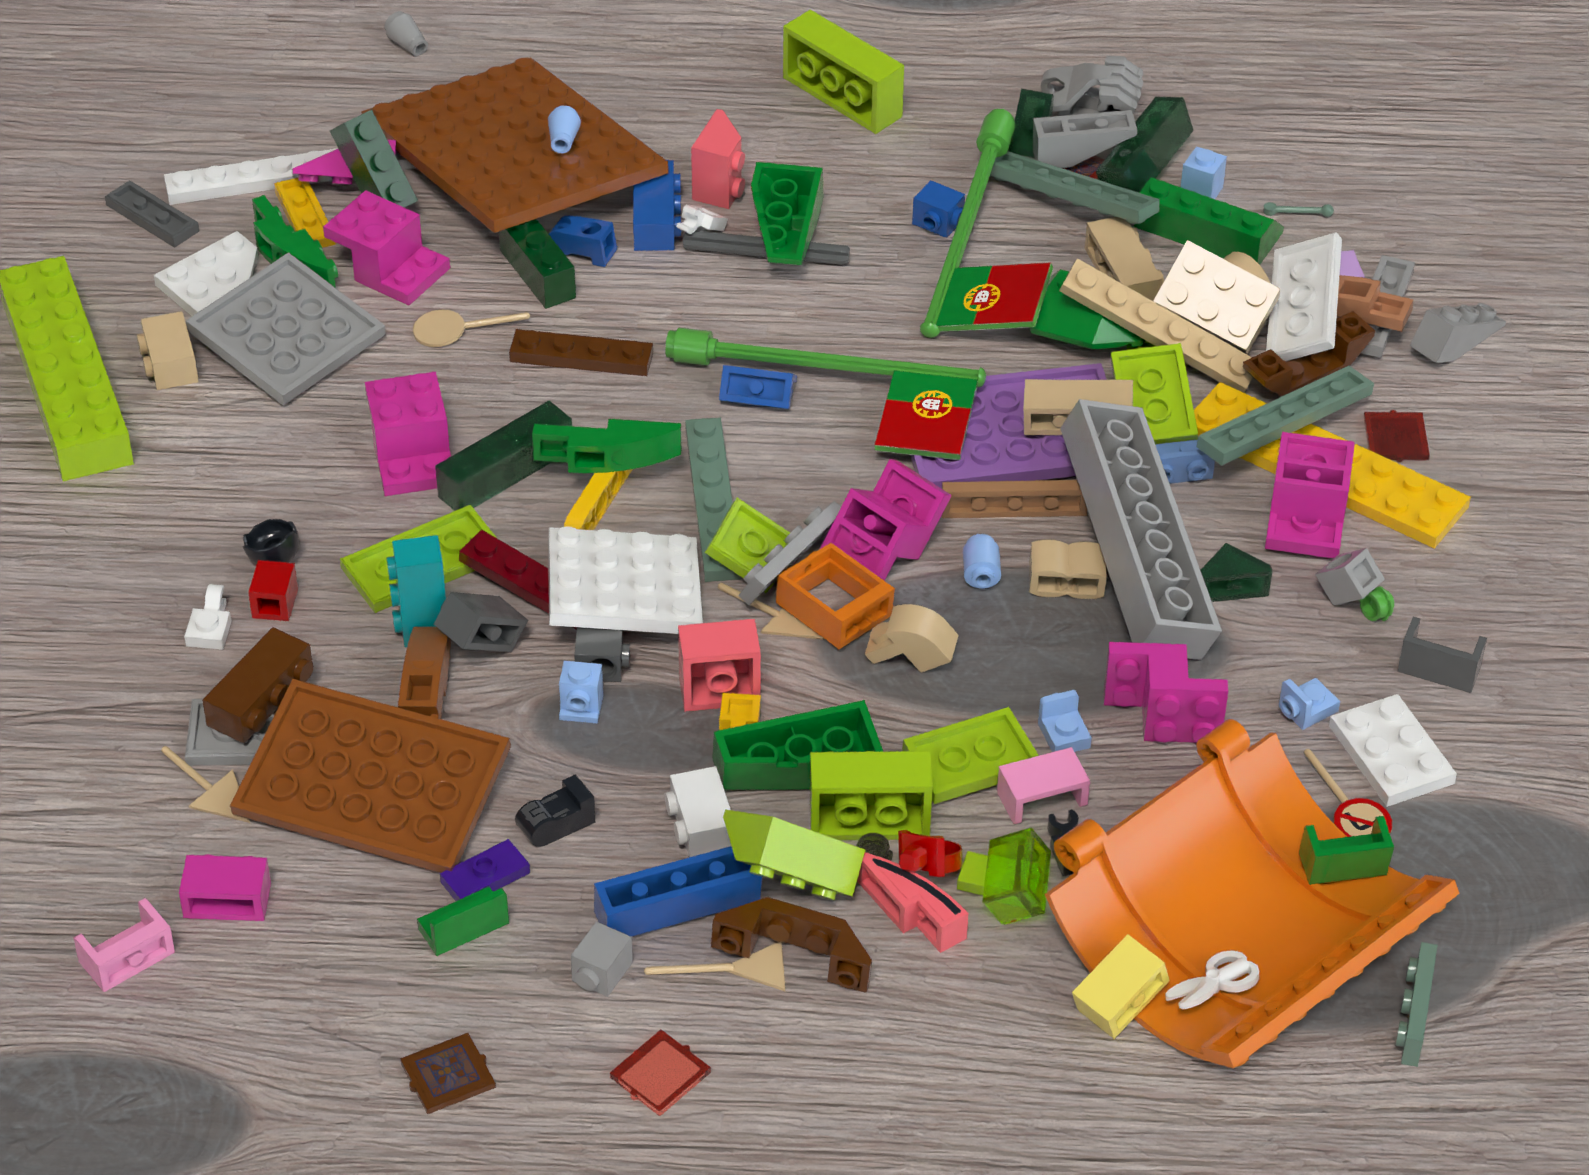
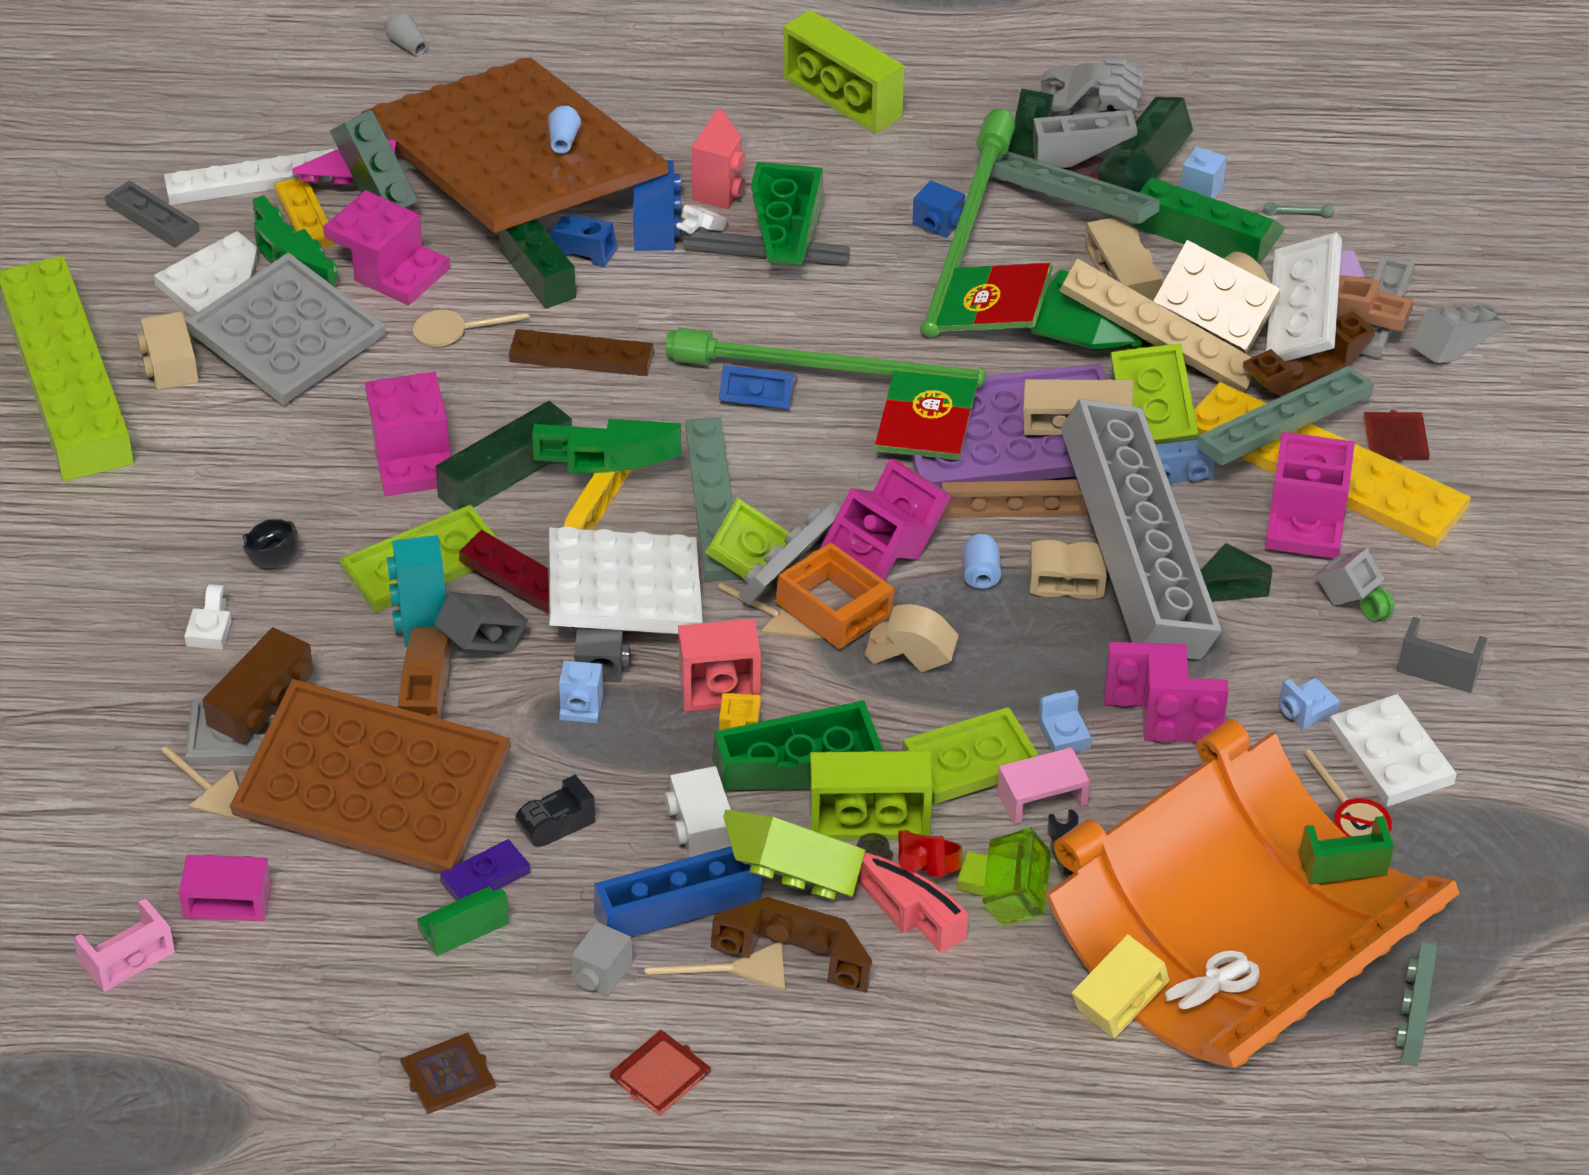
red brick [248,560,298,621] -> none

